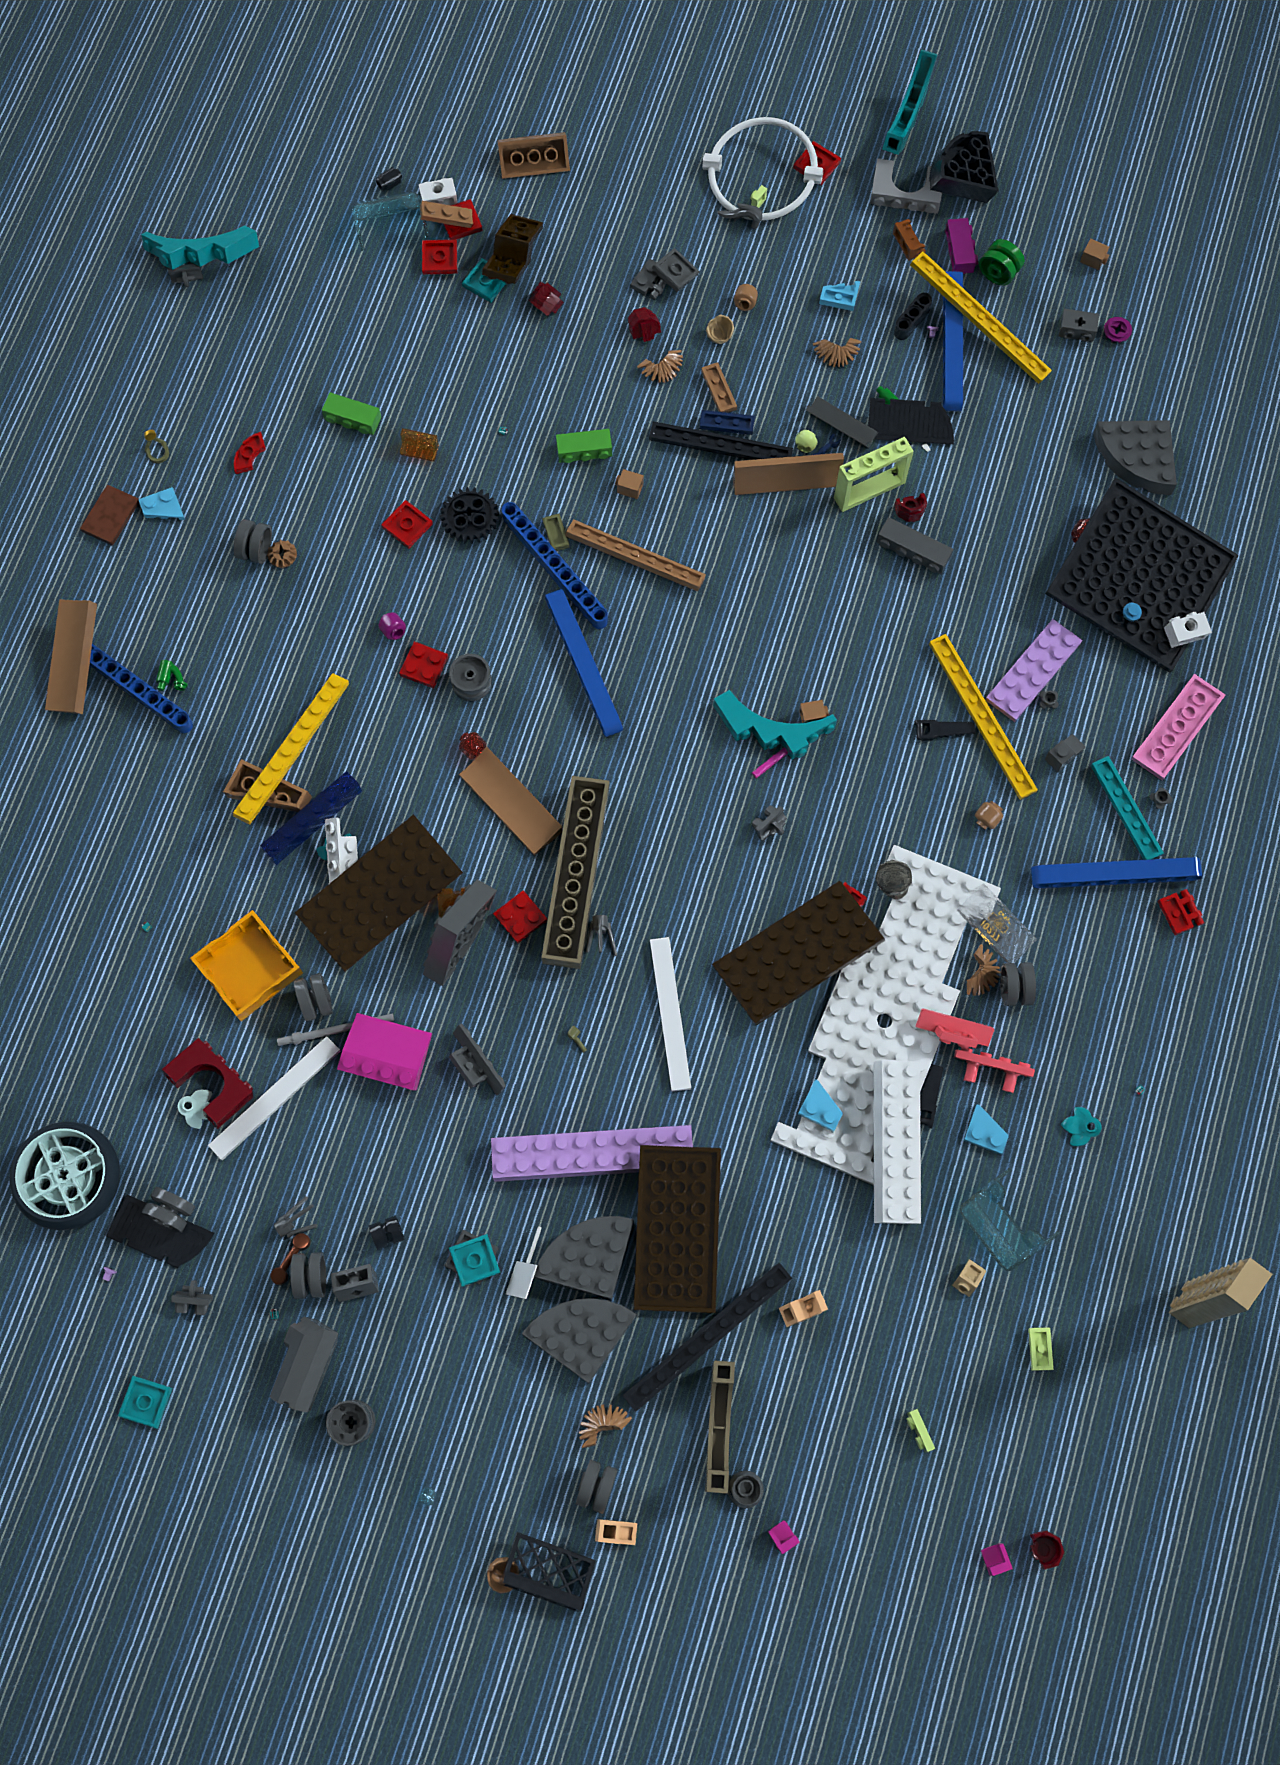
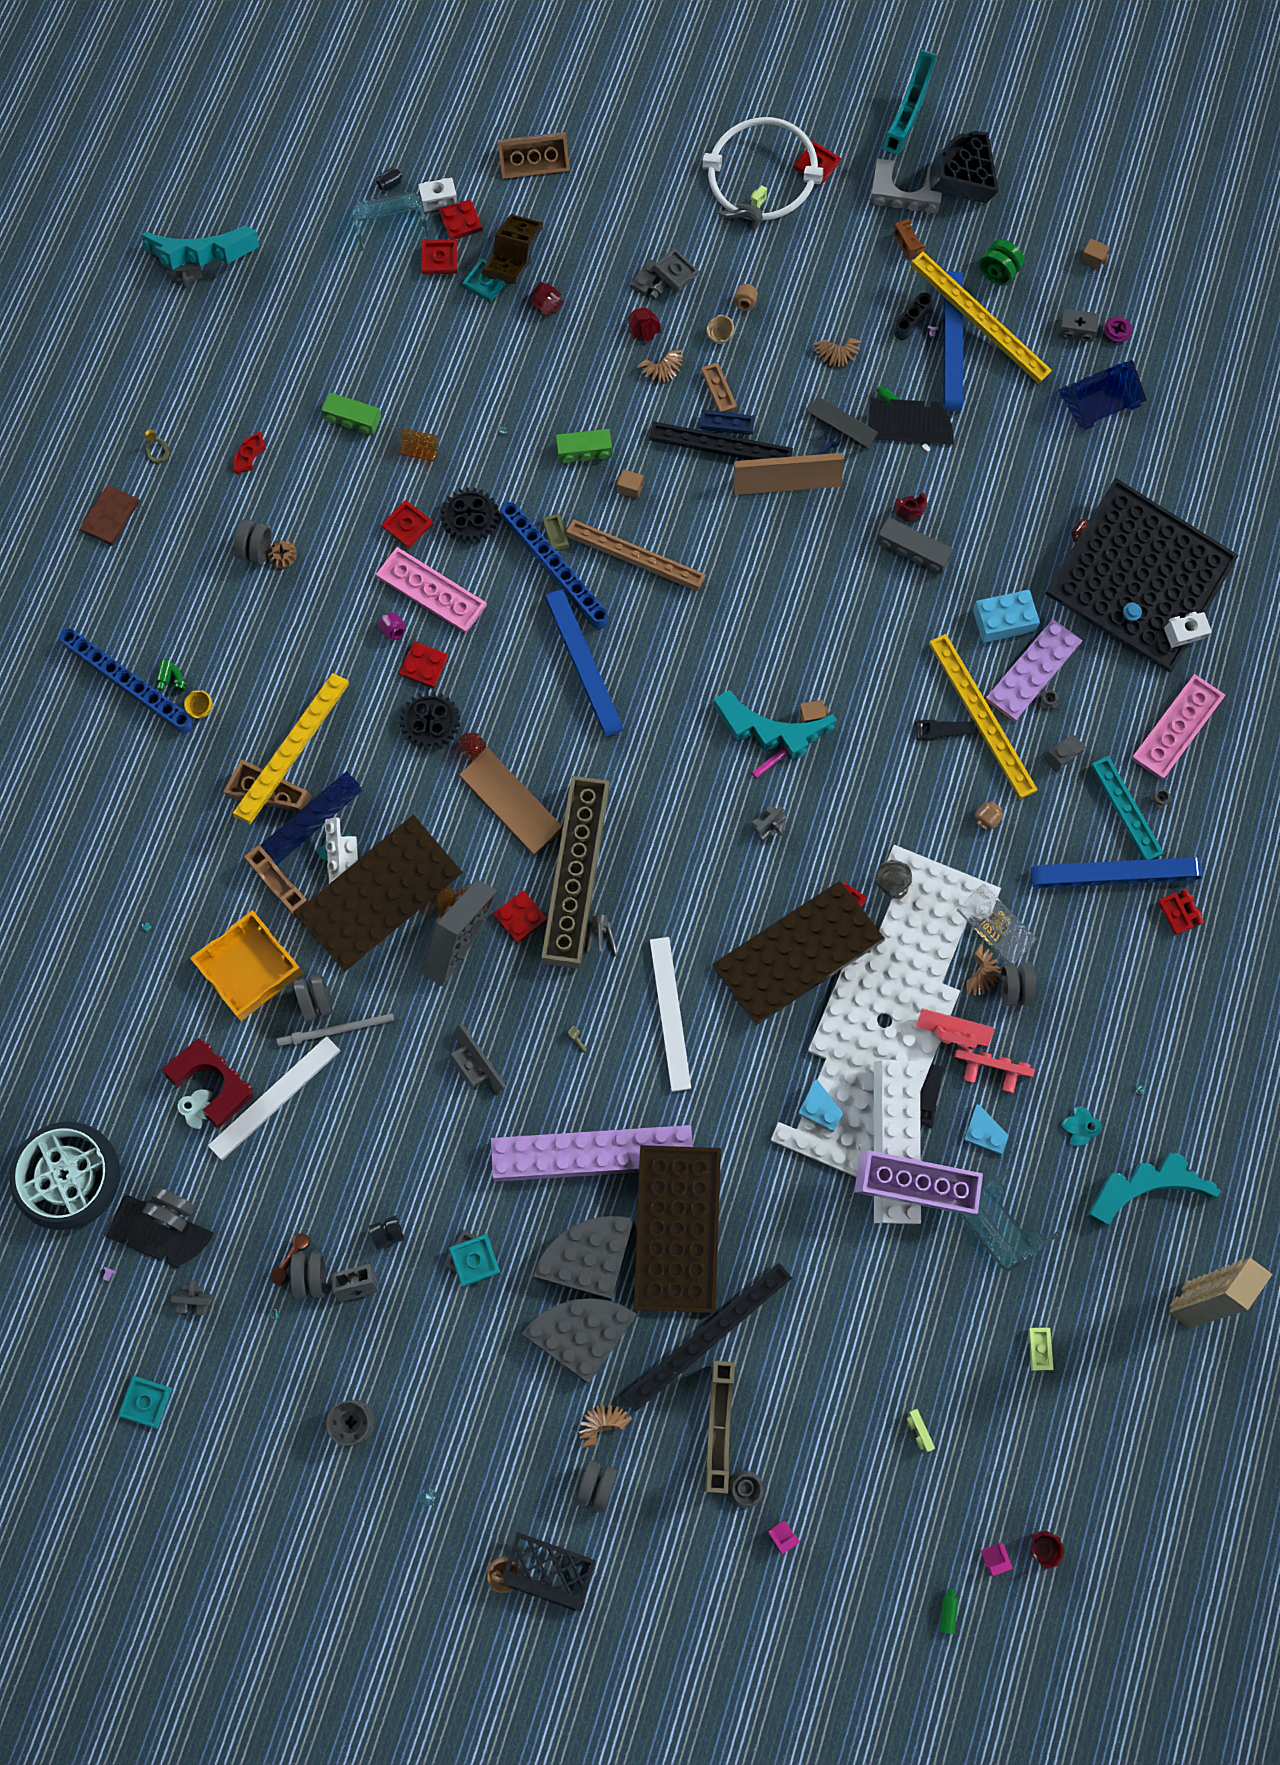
medium nougat arch [45,599,97,714] -> none
medium azure wing [138,487,185,520] -> none
dark grey brick [269,1317,338,1412] -> none
dark grey plant [274,1196,317,1238] -> none
dark pink slope [337,1013,433,1090] -> none
medium nougat plate [420,201,473,228] -> none
dark grey wheel [449,653,492,701] -> none
white piece [506,1226,542,1299] -> none
light nougat brick [595,1519,637,1545] -> none
light nougat brick [779,1290,828,1327] -> none
yellowish green piece [795,430,818,453] -> none
medium azure wing [819,281,860,311] -> none
yellowish green window [834,437,914,512] -> none
magenta brick [945,218,978,274] -> none
tan bracket [953,1259,986,1297] -> none
dark grey brick [1093,420,1177,495] -> none
none -> yellow hair [184,690,213,719]
none -> medium nougat arch [244,845,308,919]
none -> bright pink plate [376,547,487,633]
none -> black gear [399,691,460,751]
none -> lavender brick [854,1150,983,1215]
none -> green cylinder [939,1588,959,1634]
none -> medium azure brick [973,589,1040,643]
none -> clear blue windscreen [1058,360,1147,430]
none -> teal arch [1086,1152,1221,1227]

